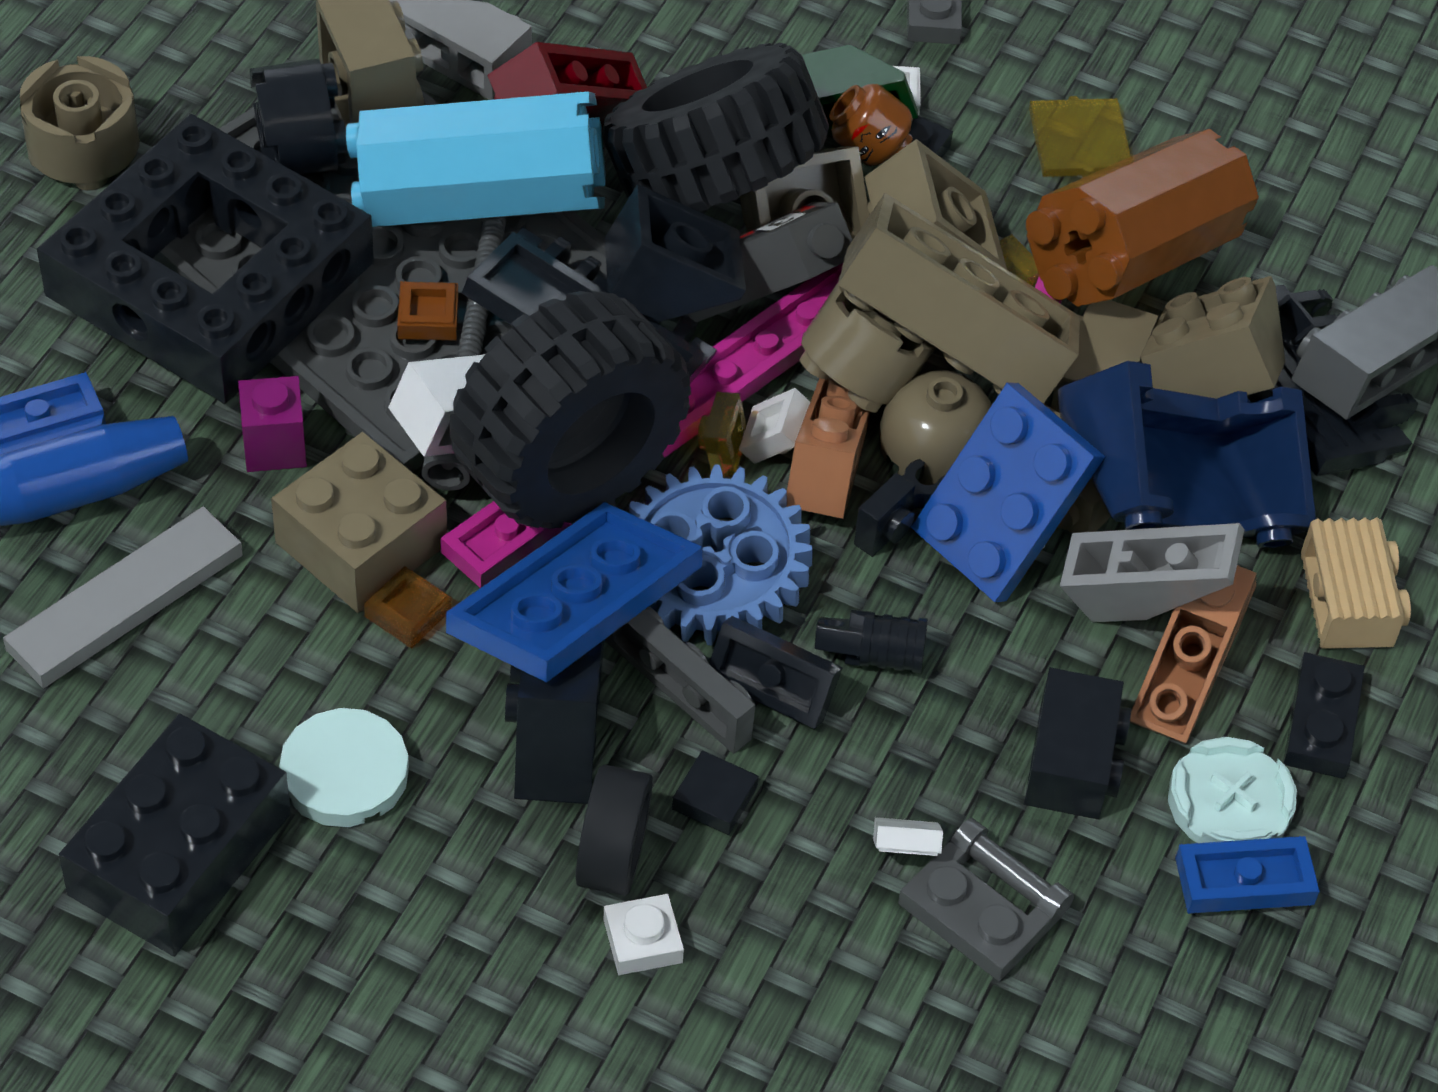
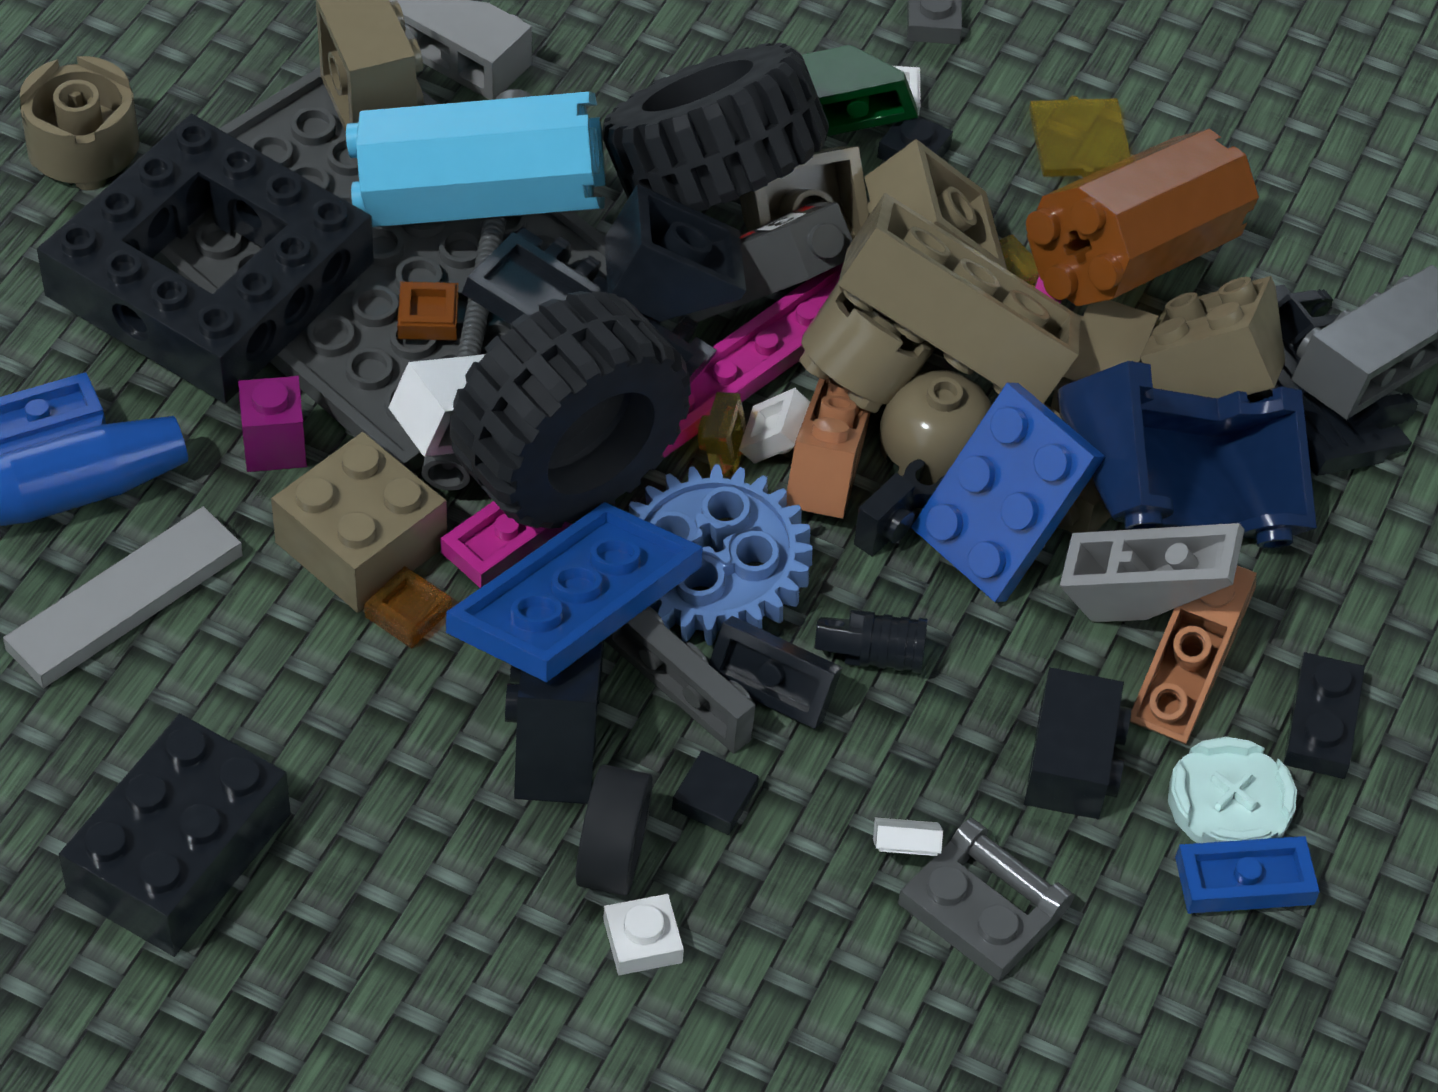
black brick [250,58,348,176] -> none
light aqua tile [279,708,409,827] -> none
dark red brick [487,42,647,130] -> none
dark orange head [829,83,913,166] -> none
tan brick [1301,517,1411,648] -> none

